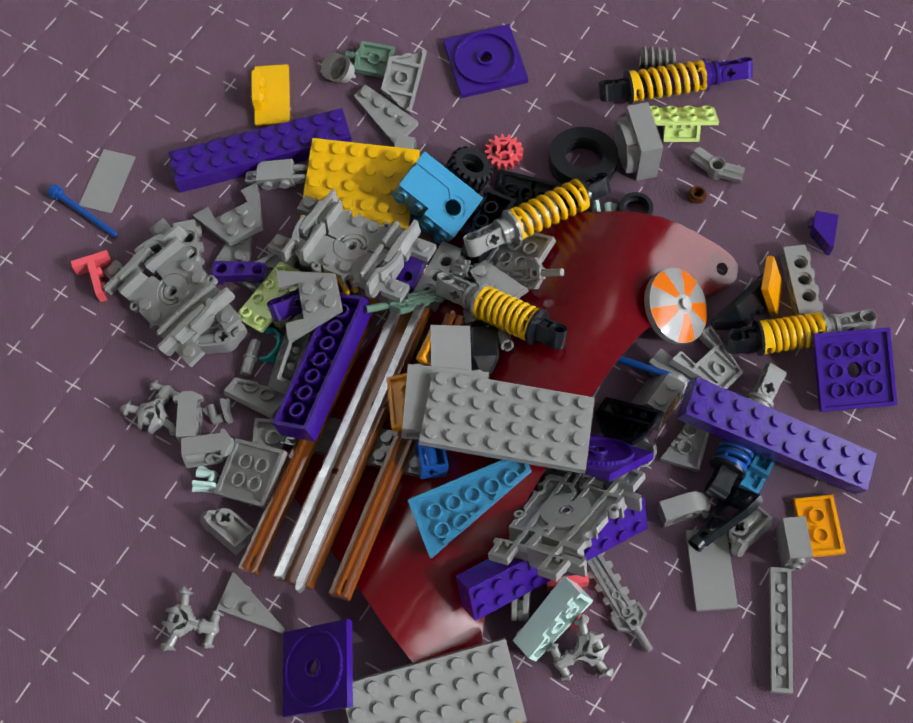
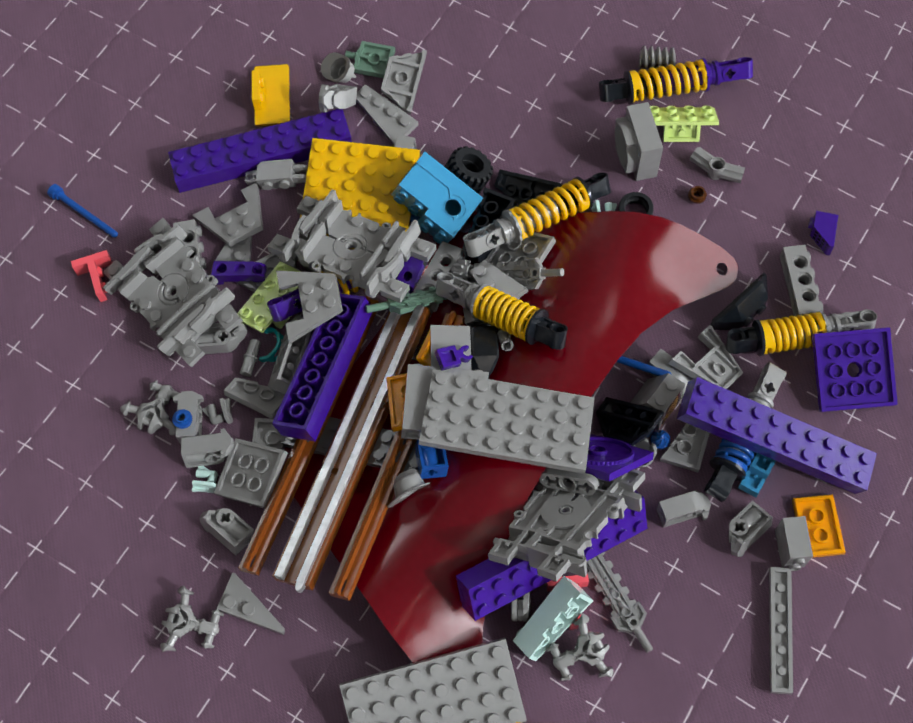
light grey sticker [79,149,136,213] -> none
dark purple piece [282,619,353,718] -> none
dark azure wing [408,460,532,559] -> none
dark purple piece [443,24,528,98] -> none
coral gear [485,134,523,171] -> none
black tyre [549,127,618,184] -> none
dish [644,268,707,345] -> none
light grey tile [685,528,738,612] -> none
black plate [688,485,764,552] -> none
light orange tile [761,256,783,317] -> none
none -> blue plate [172,409,193,429]
none -> light grey piece [318,84,357,112]
none -> light grey piece [387,468,430,508]
none -> dark purple plate [434,345,473,371]
none -> light grey beam [539,467,599,495]
none -> blue plate [650,430,670,449]

